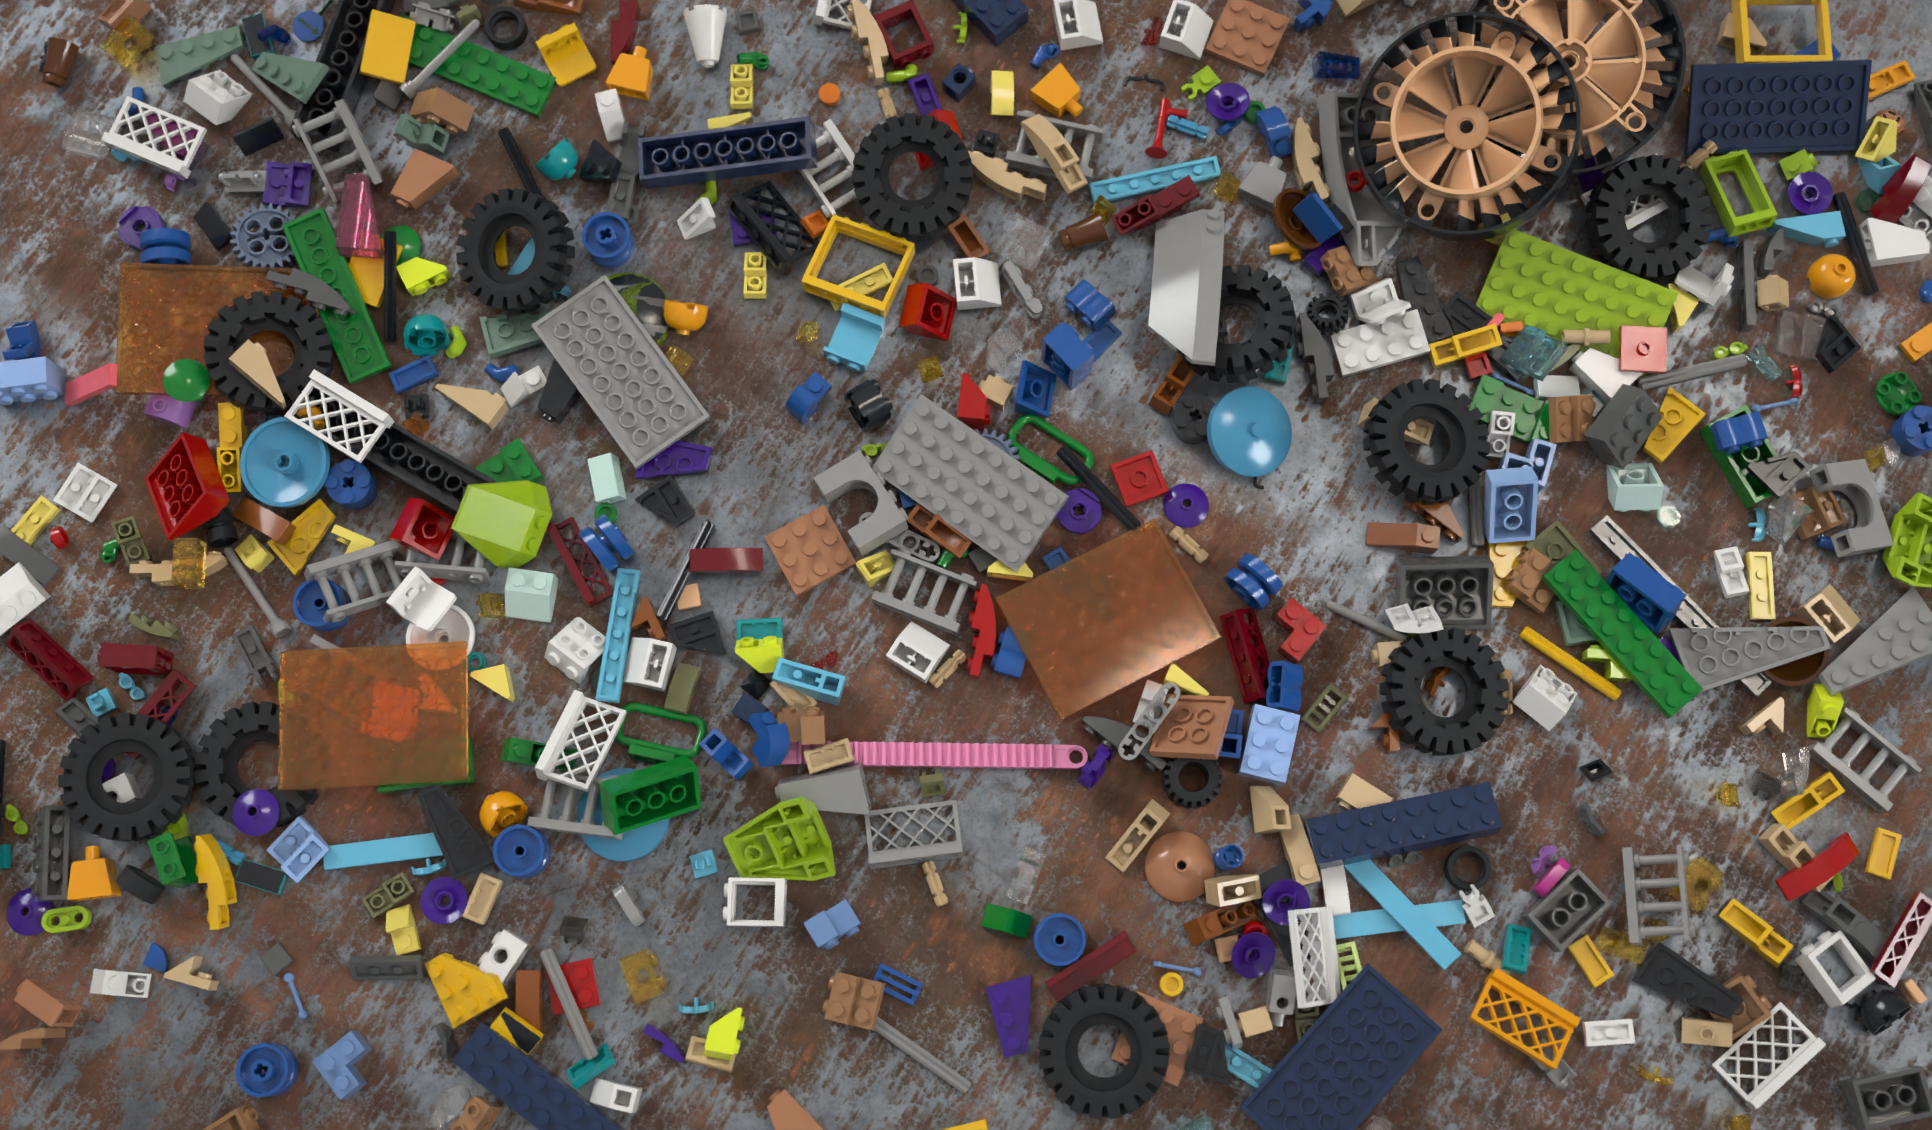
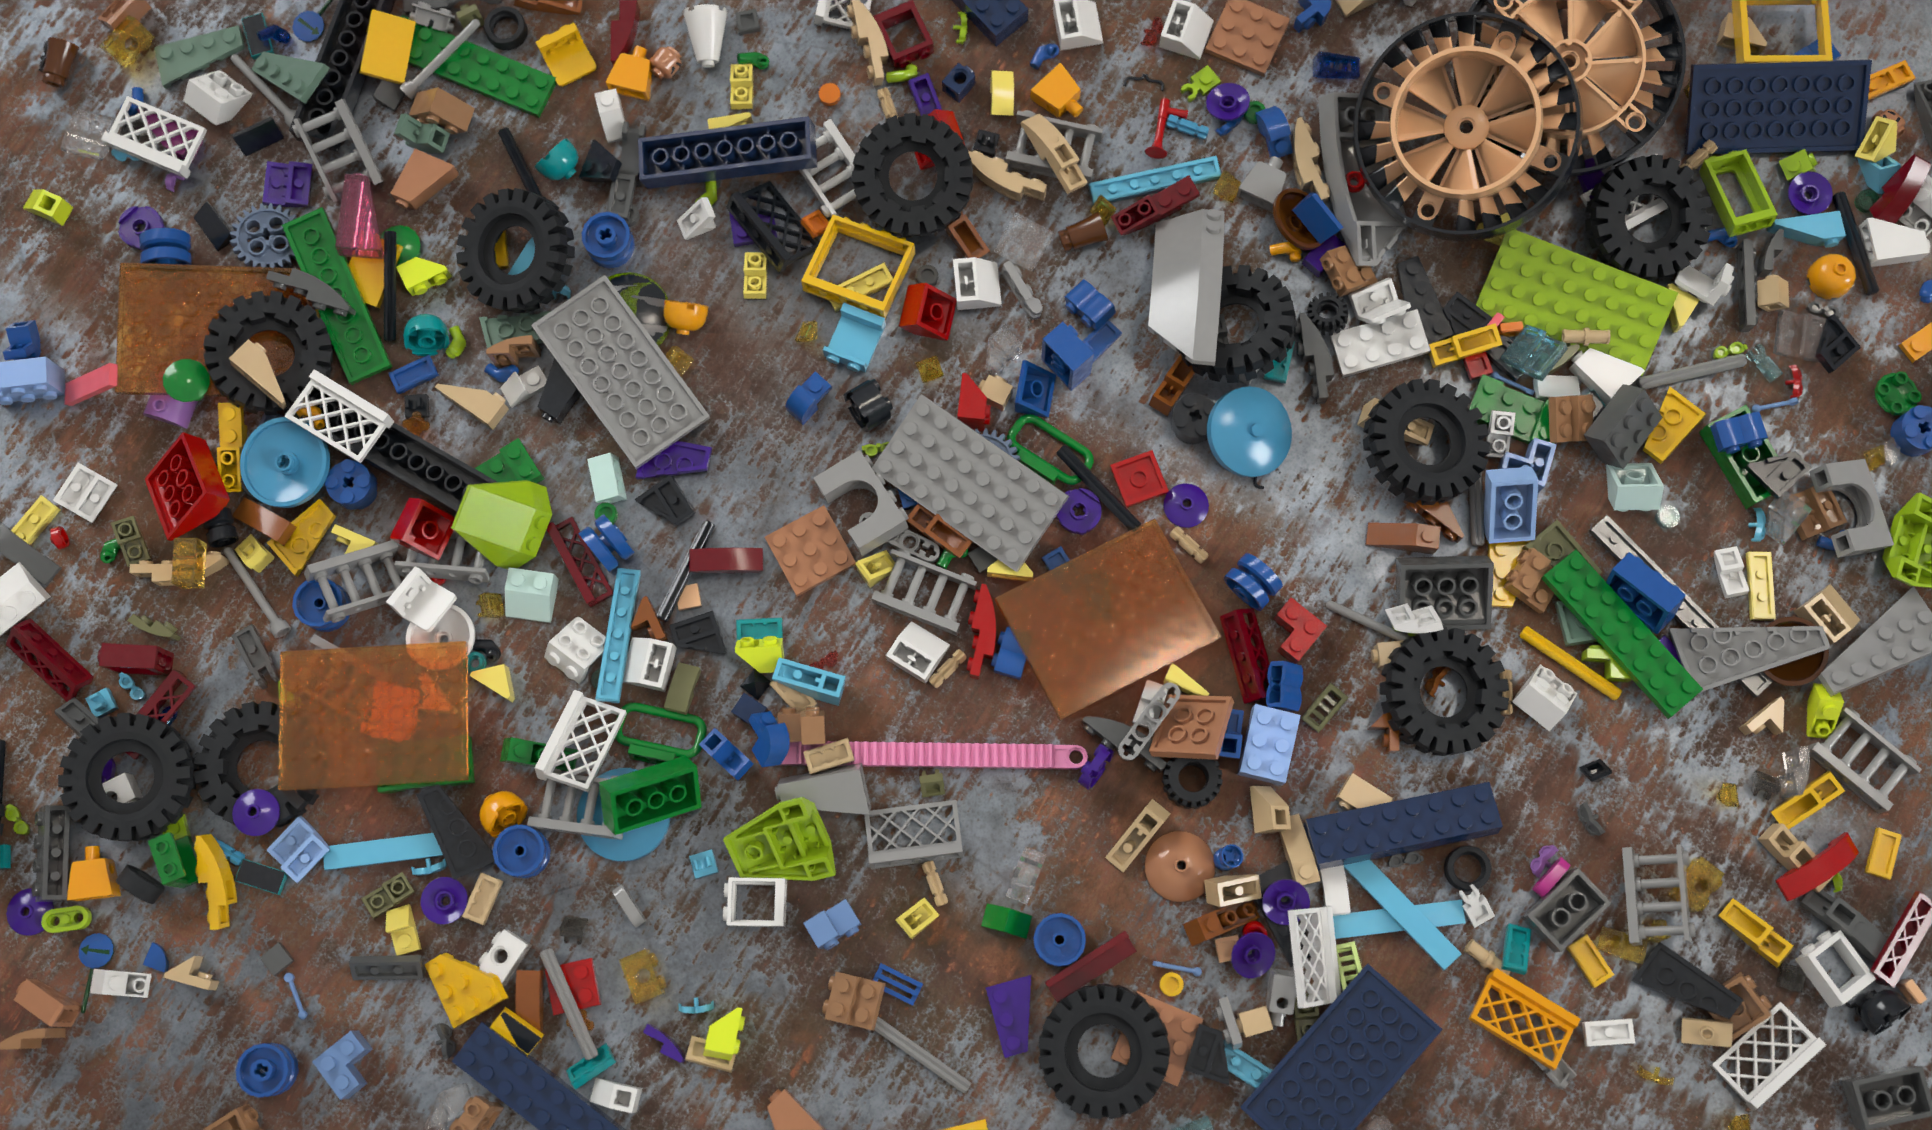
light grey hinge [218,170,267,192] -> none
black tile [1329,203,1354,233] -> none
plate [1618,325,1667,374] -> none
none -> neon yellow slope [23,189,73,226]
none -> blue piece [79,933,114,1014]
none -> black arm [472,639,501,662]
none -> medium nougat slope [486,335,541,367]
none -> nougat head [650,46,682,79]
none -> light yellow slope [896,897,939,939]

